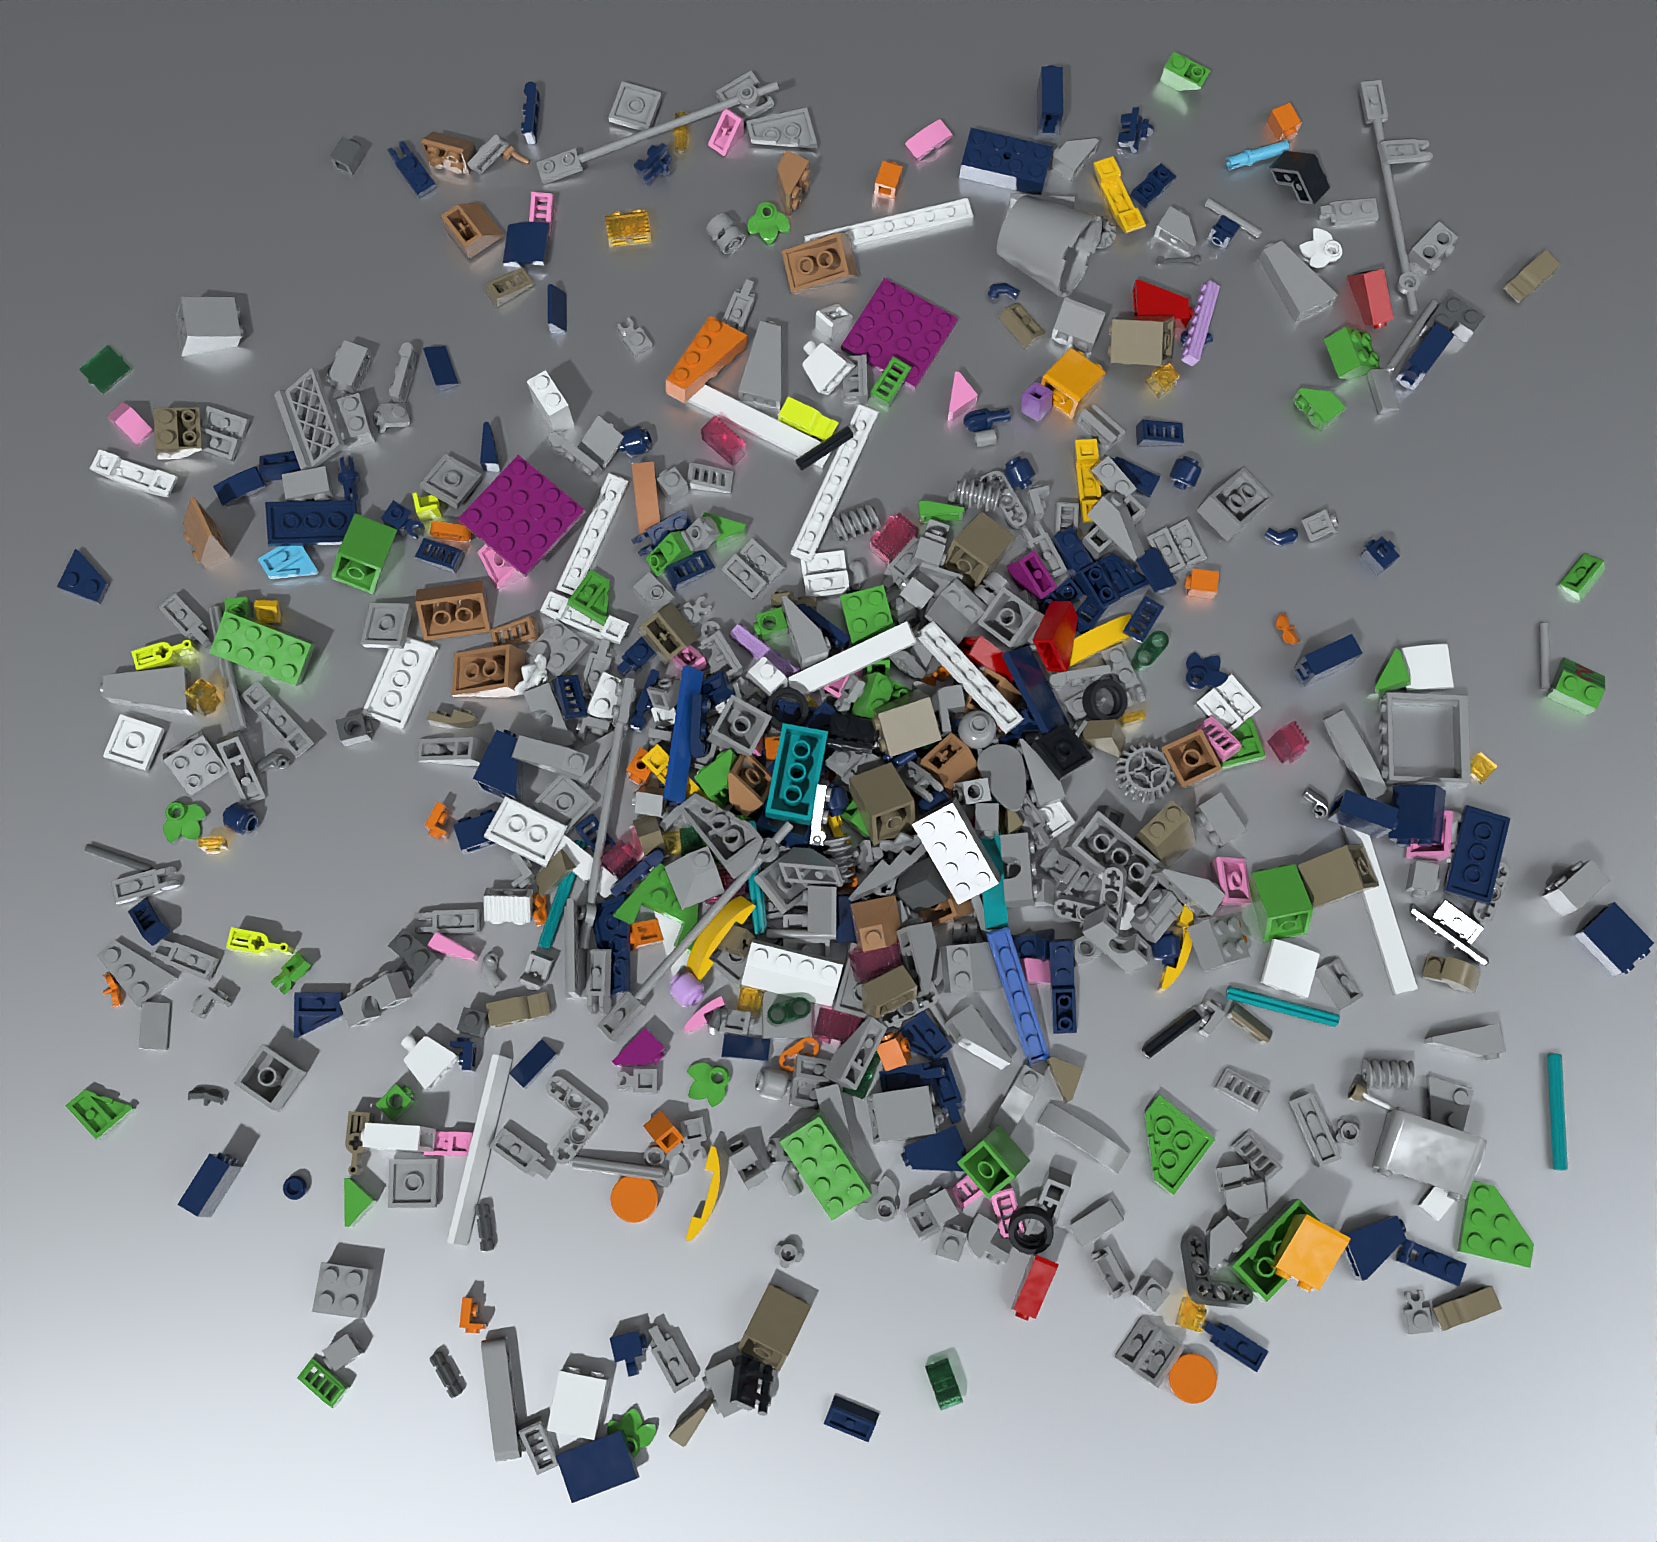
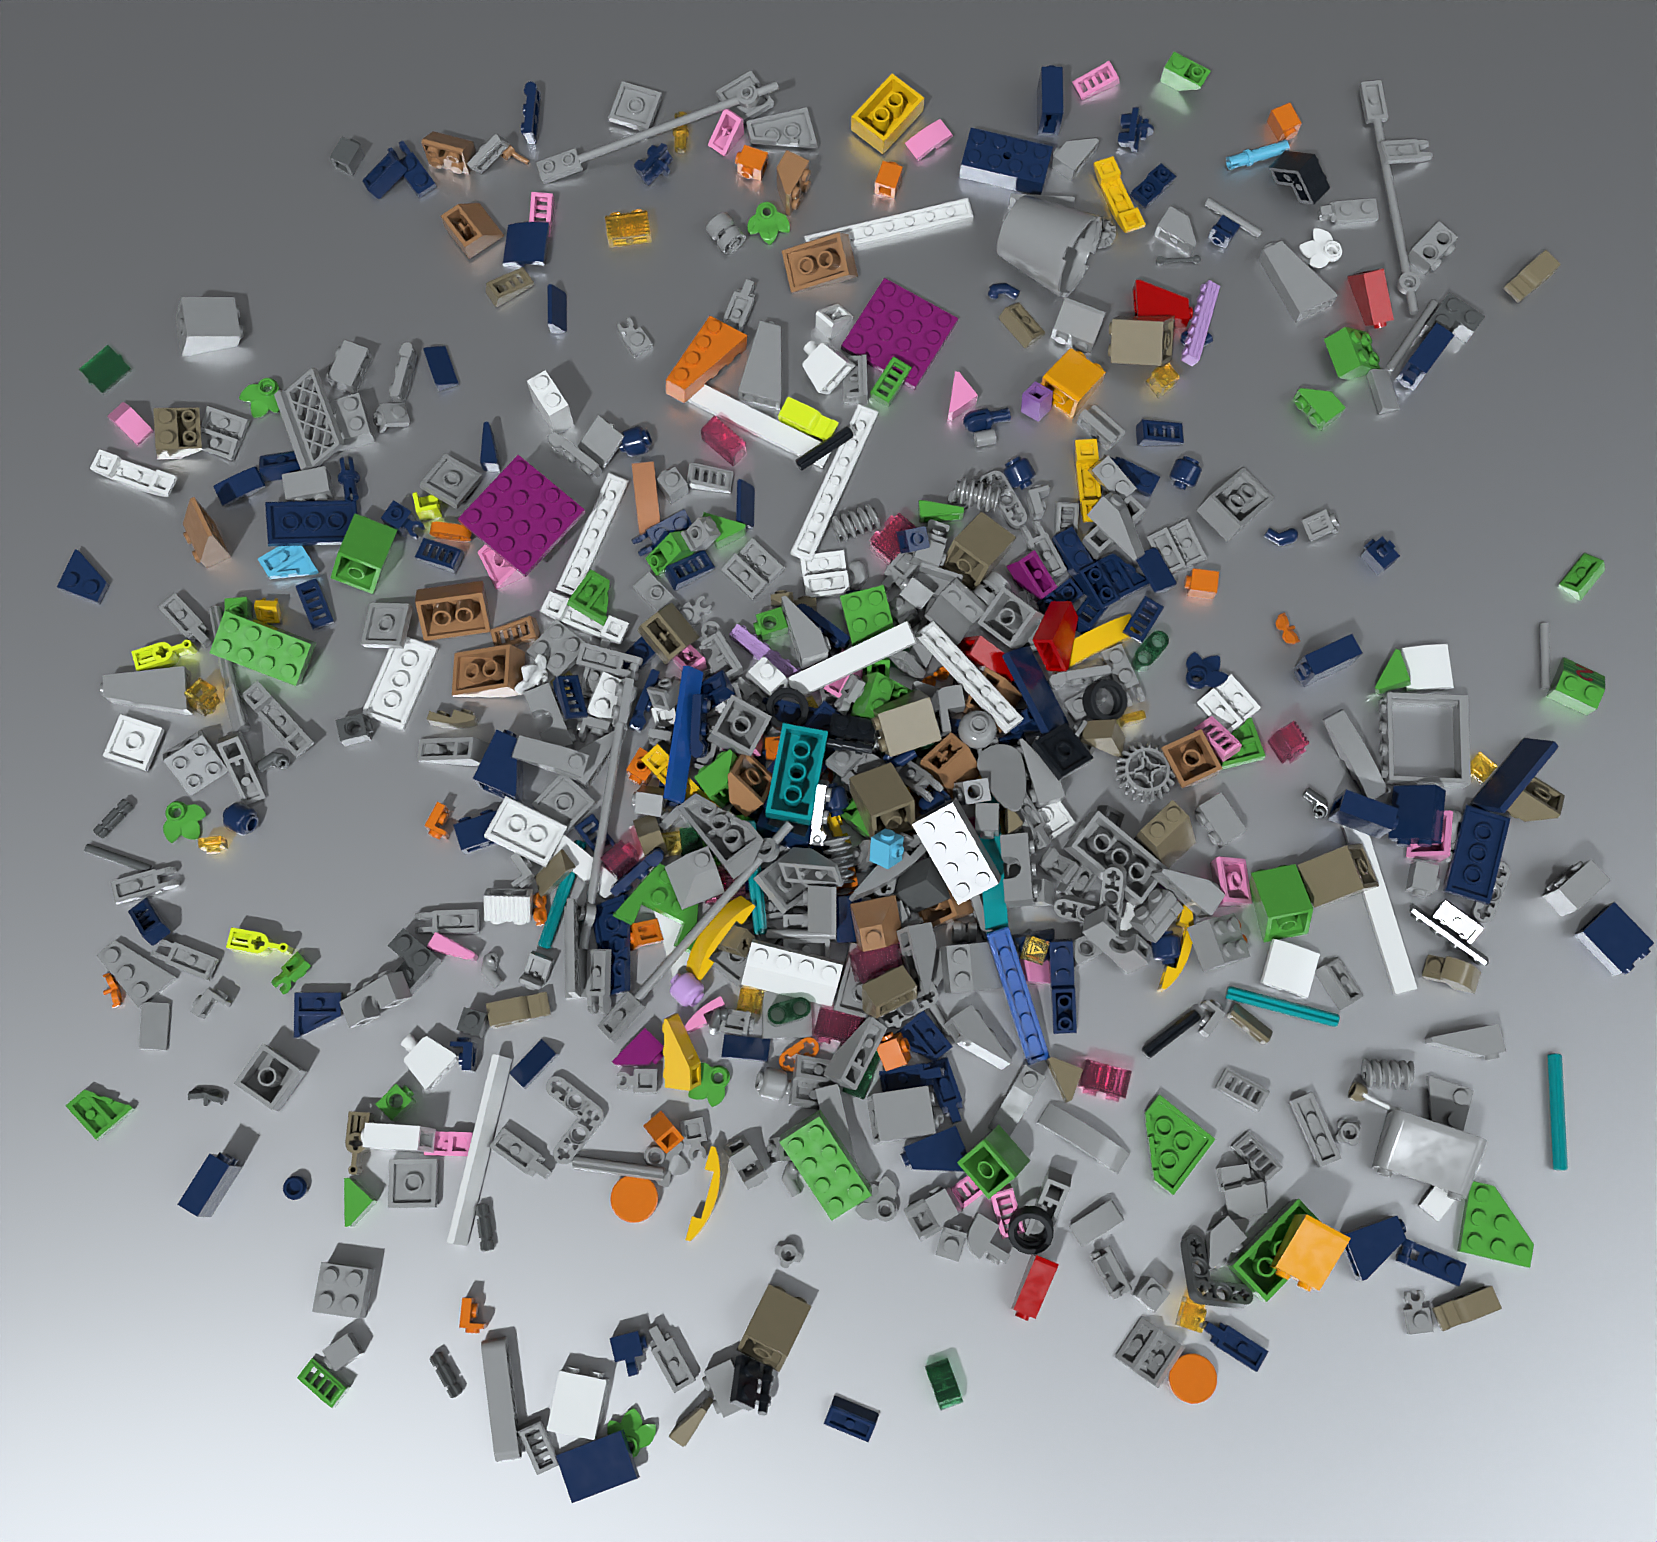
none -> dark grey axle [93,799,133,839]
none -> bright green plate [239,378,280,418]
none -> dark blue slope [295,578,334,630]
none -> dark blue slope [362,151,407,199]
none -> light grey plate [576,642,643,681]
none -> yellow slope [662,1013,701,1091]
none -> orange brick [735,145,769,181]
none -> dark blue slope [736,479,755,528]
none -> yellow brick [851,73,924,154]
none -> medium azure brick [869,828,904,869]
none -> dark blue bracket [896,526,930,554]
none -> clear yellow tile [1020,935,1050,965]
none -> bright pink slope [1072,61,1120,100]
none -> clear pink brick [1078,1059,1132,1103]
none -> dark blue tile [1470,738,1559,813]
none -> dark tan slope [1507,777,1565,822]

